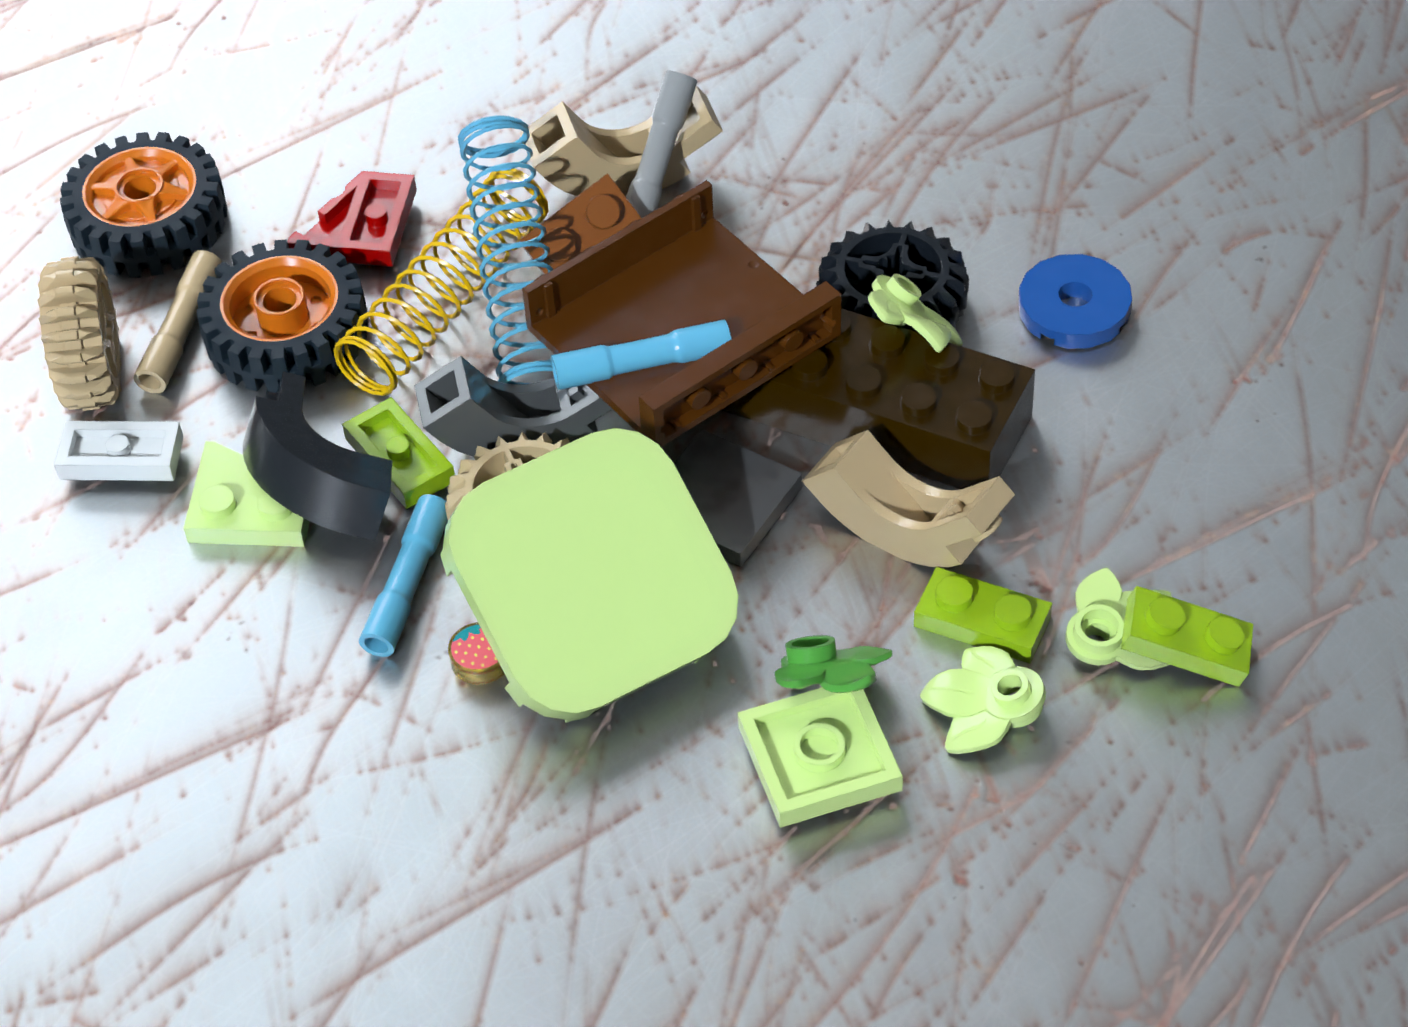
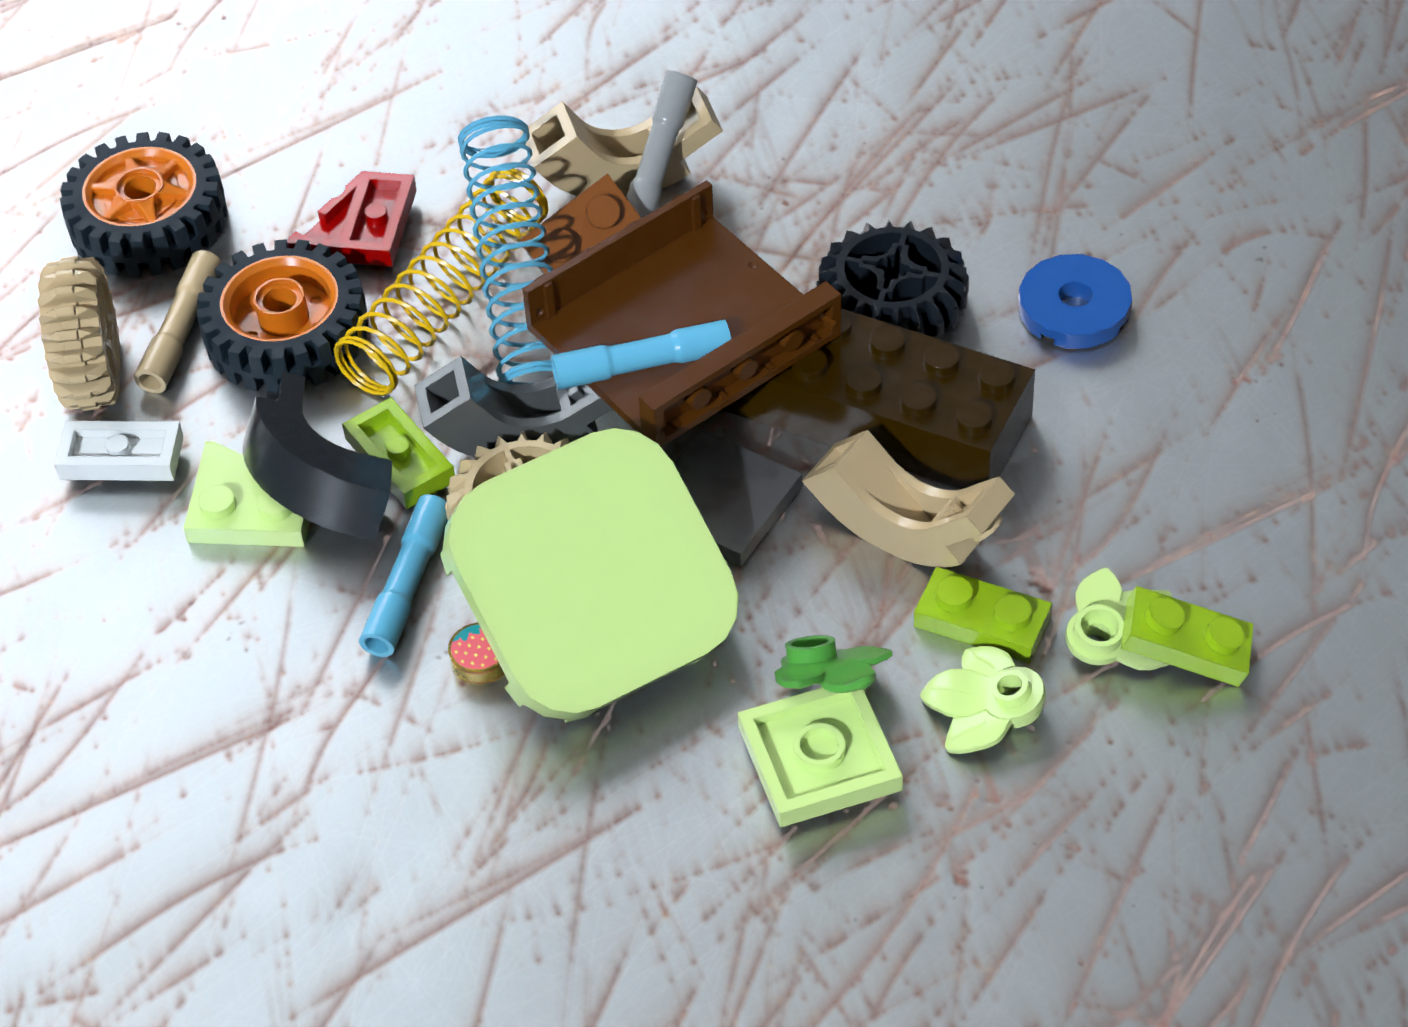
yellowish green plate [868,274,963,353] -> none

